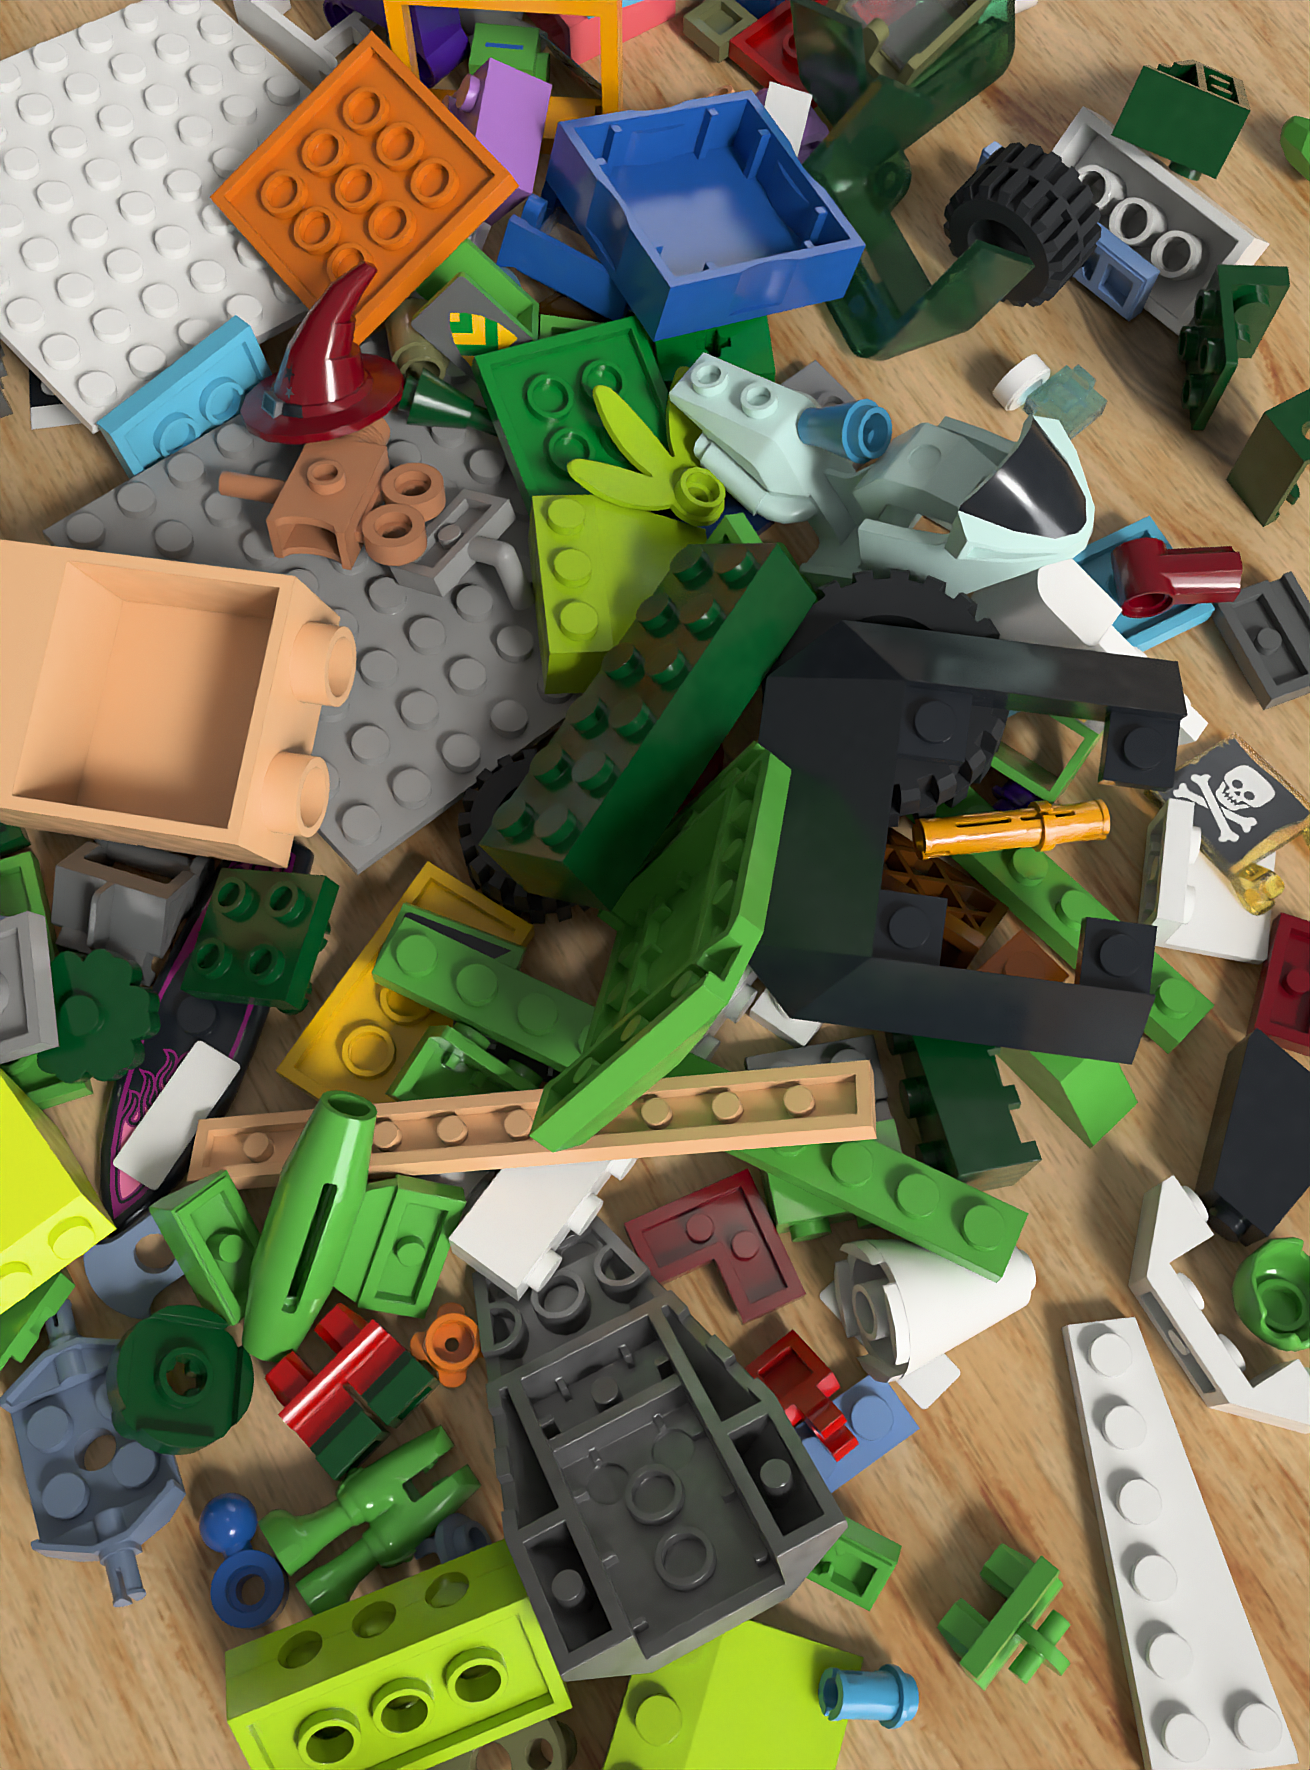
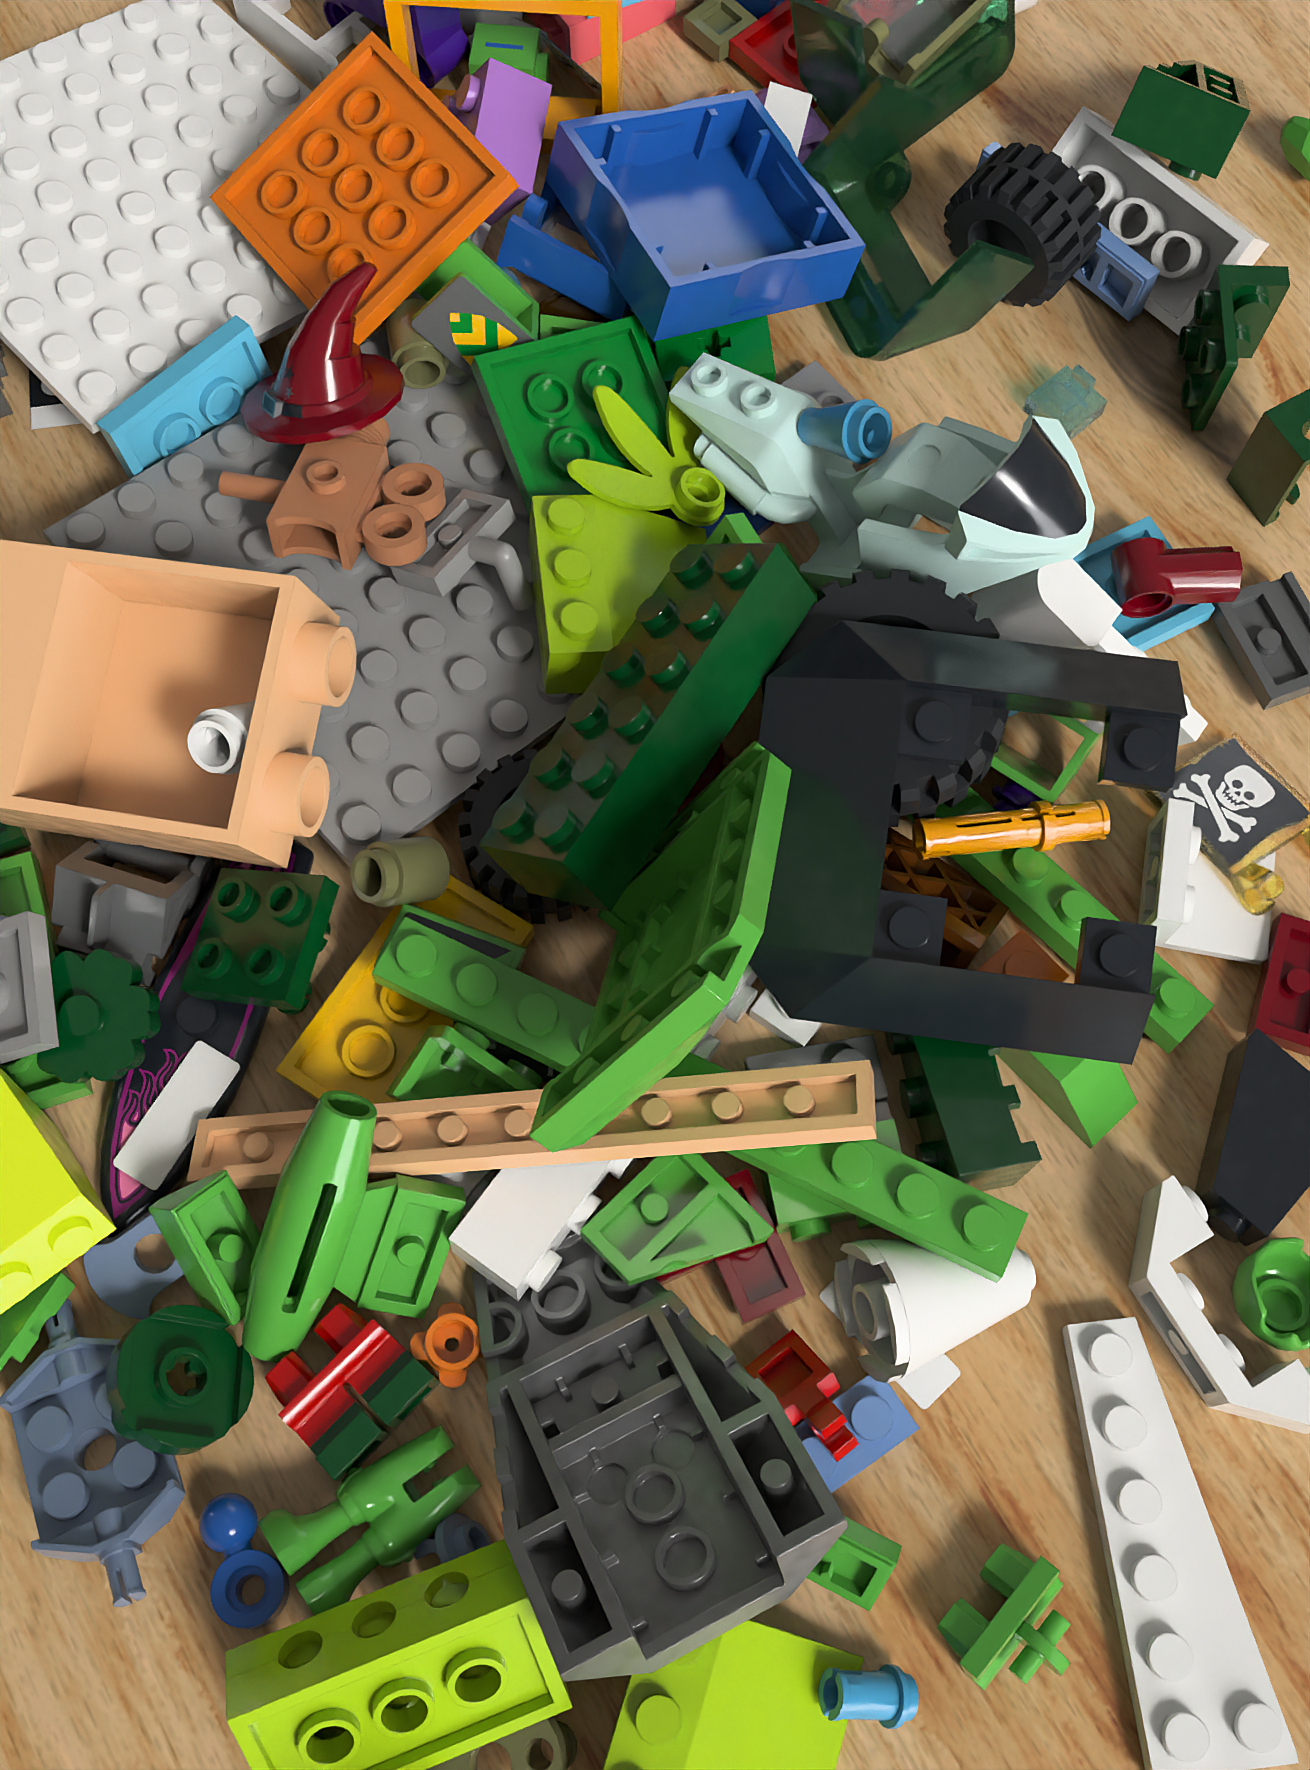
dark green cone [398,367,498,437] -> none
white tile [993,354,1050,411] -> none
none -> white cone [187,700,255,775]
none -> olive brick [350,836,450,908]
none -> bright green wing [580,1153,774,1286]

